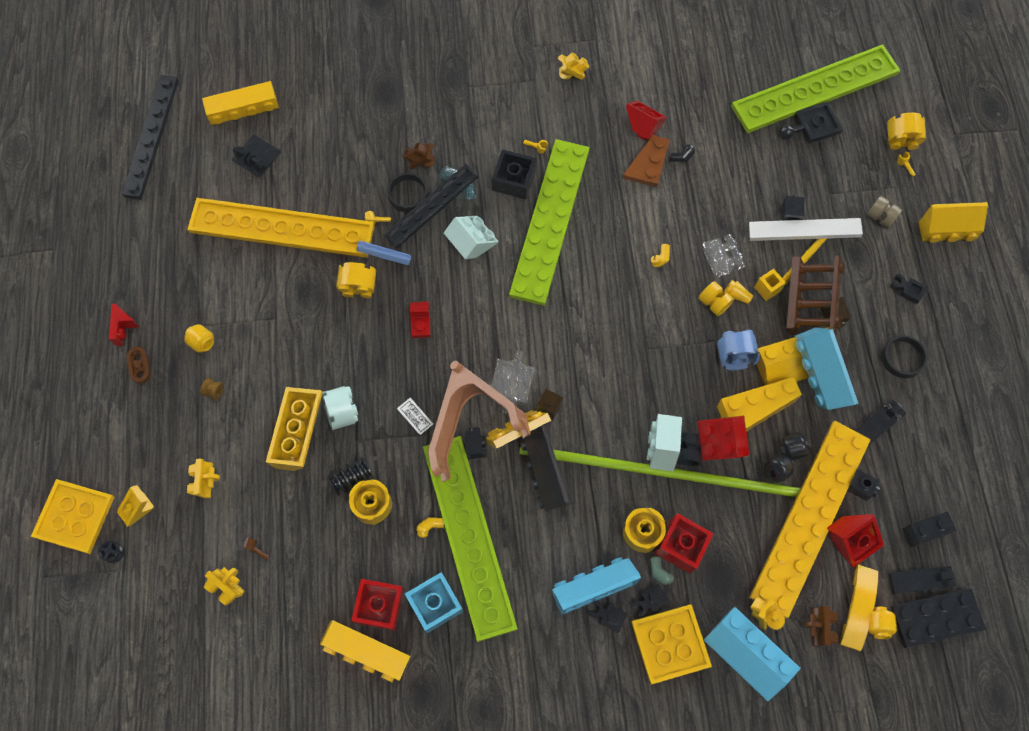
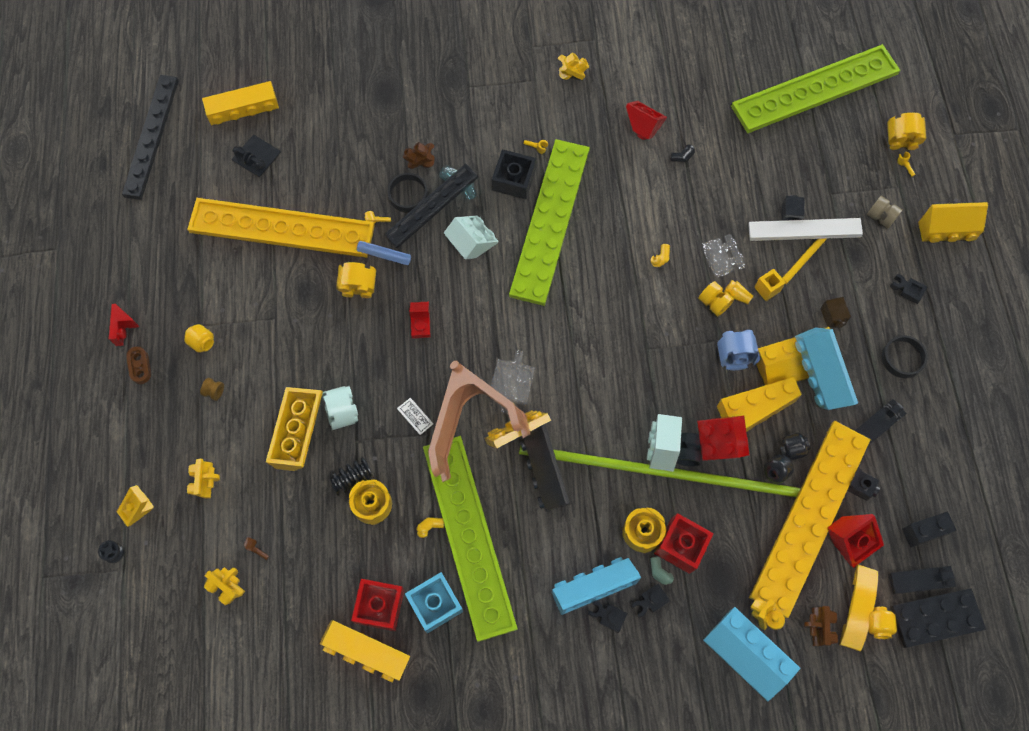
yellow plate [31,479,114,554] -> none
black brick [464,428,487,459] -> none
dark brown brick [536,389,563,420] -> none
dark orange wing [622,135,670,187] -> none
yellow plate [631,604,712,685] -> none
black plate [780,102,843,143] -> none
reddish brown fence [786,256,845,334] -> none

